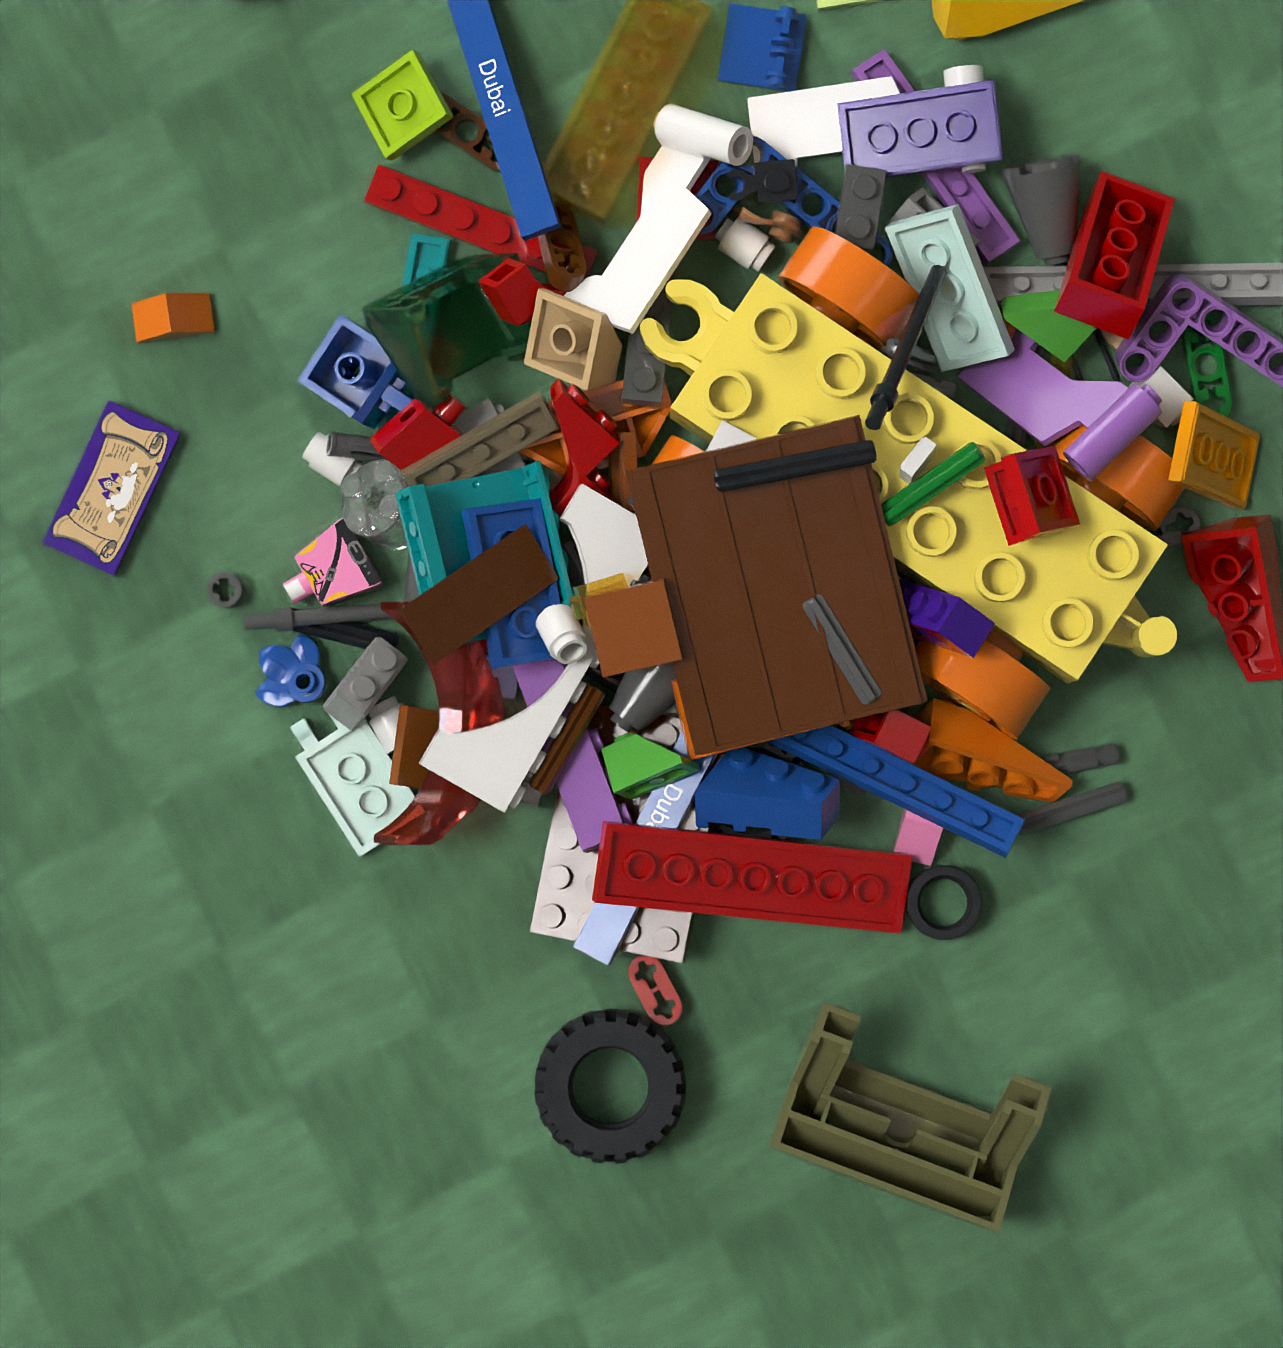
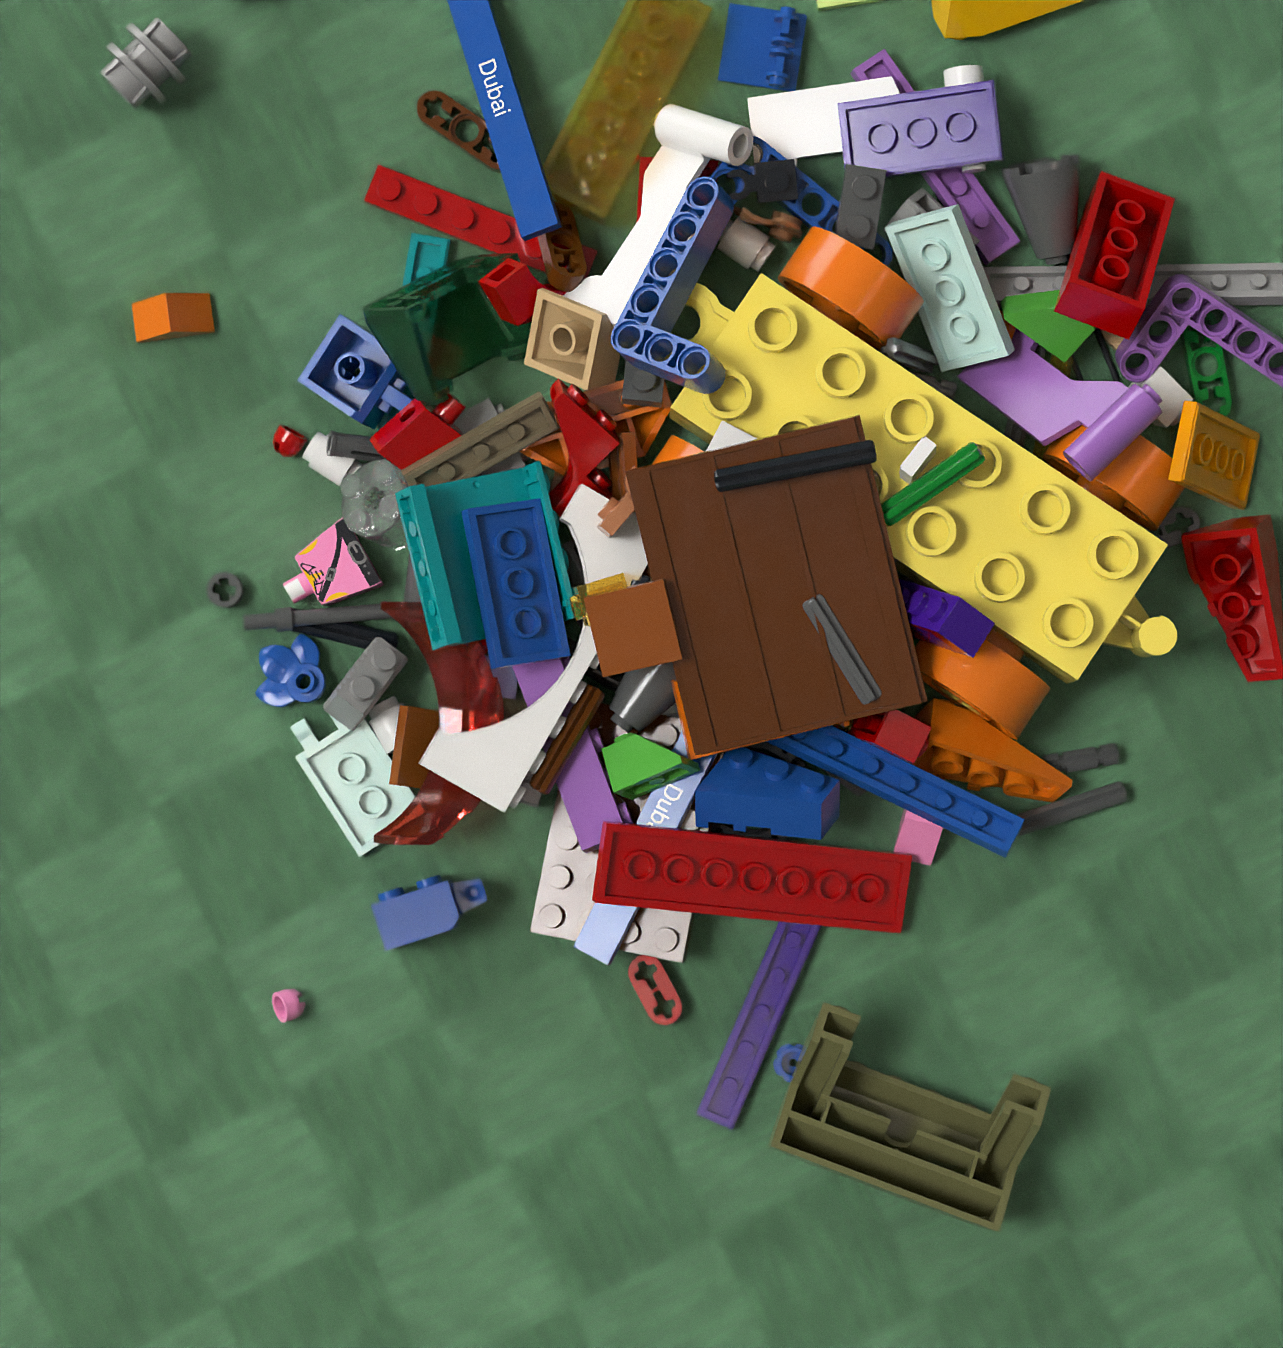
tile [42,400,181,577] -> none
lime plate [351,49,454,161] -> none
reddish brown sticker [399,524,559,665] -> none
black tyre [534,1009,686,1164] -> none
white brick [536,604,587,664] -> none
black bar [865,265,946,430] -> none
black tyre [906,865,982,940] -> none
red bracket [984,446,1080,546] -> none
none -> light grey piece [100,17,192,110]
none -> bright pink hinge [272,989,306,1023]
none -> red hinge [273,424,308,458]
none -> hinge [371,874,488,951]
none -> nougat plate [597,466,637,537]
none -> blue beam [611,176,734,394]
none -> dark purple tile [696,921,820,1130]
none -> blue plate [773,1044,803,1082]

